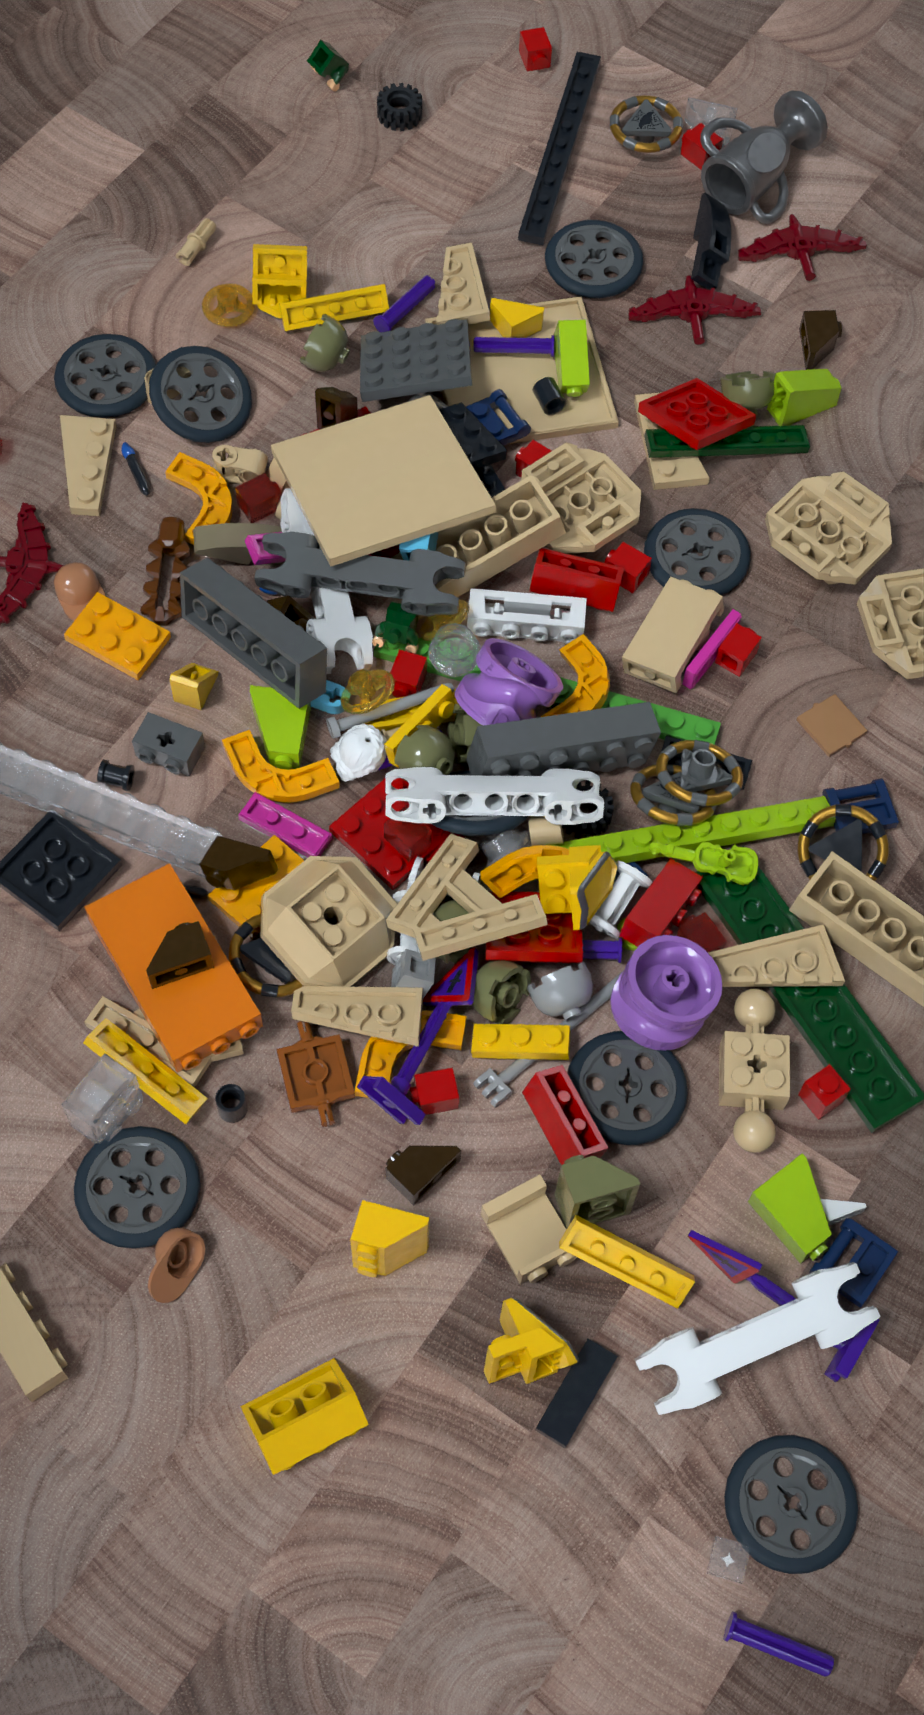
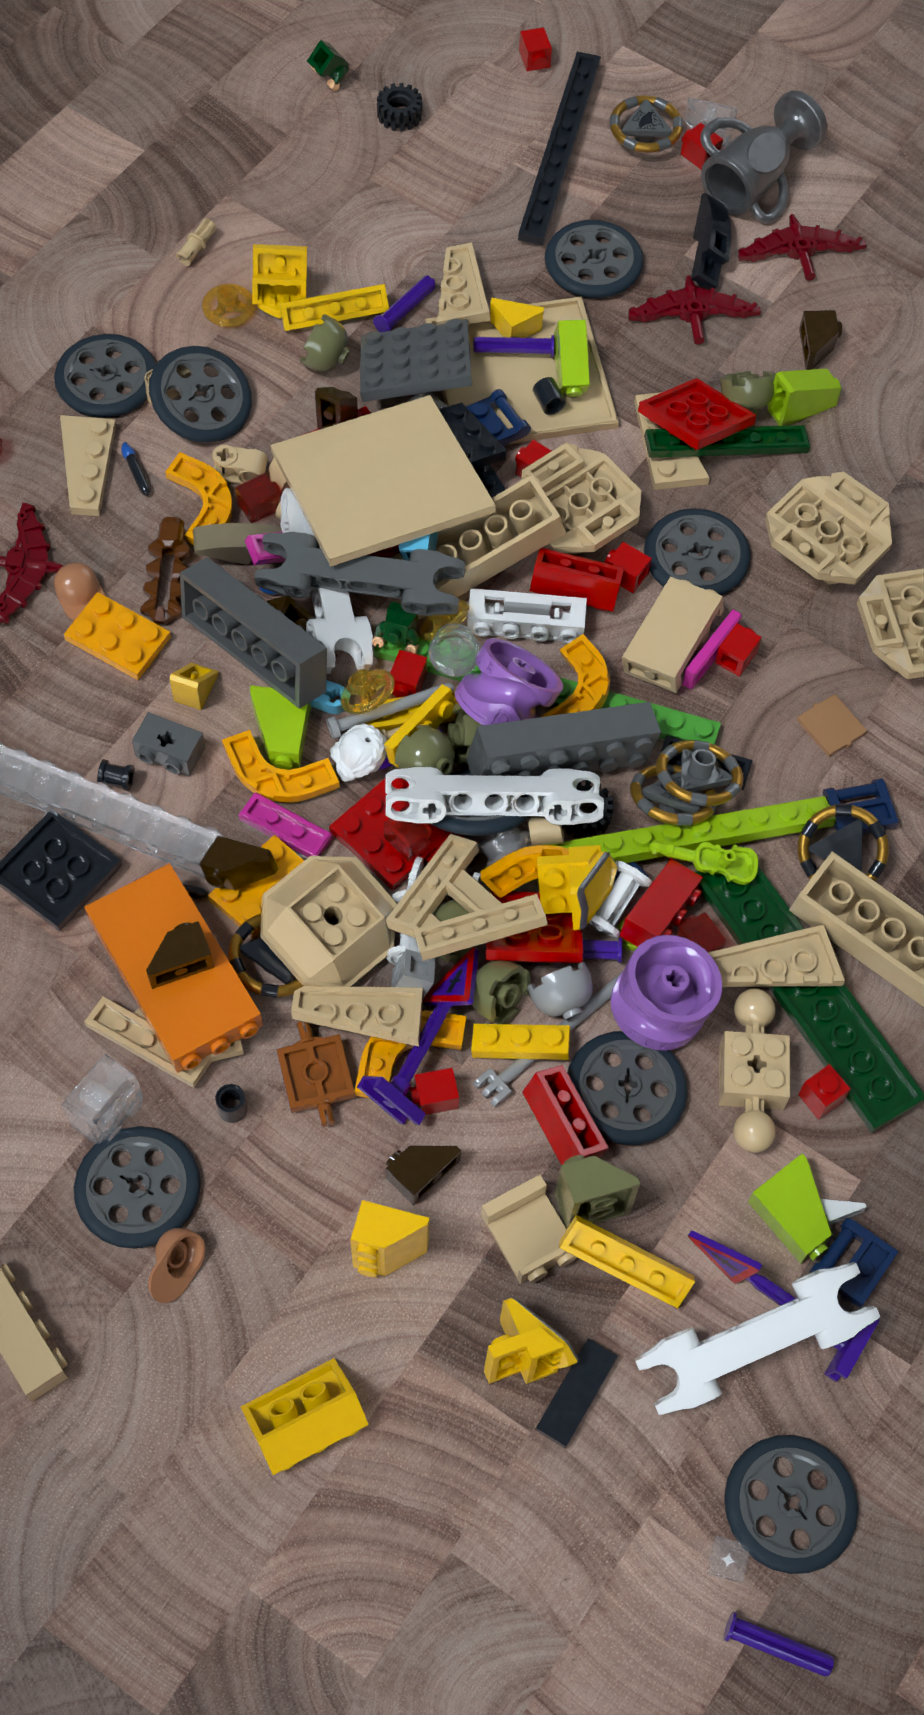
yellow plate [83,1018,208,1125] -> none

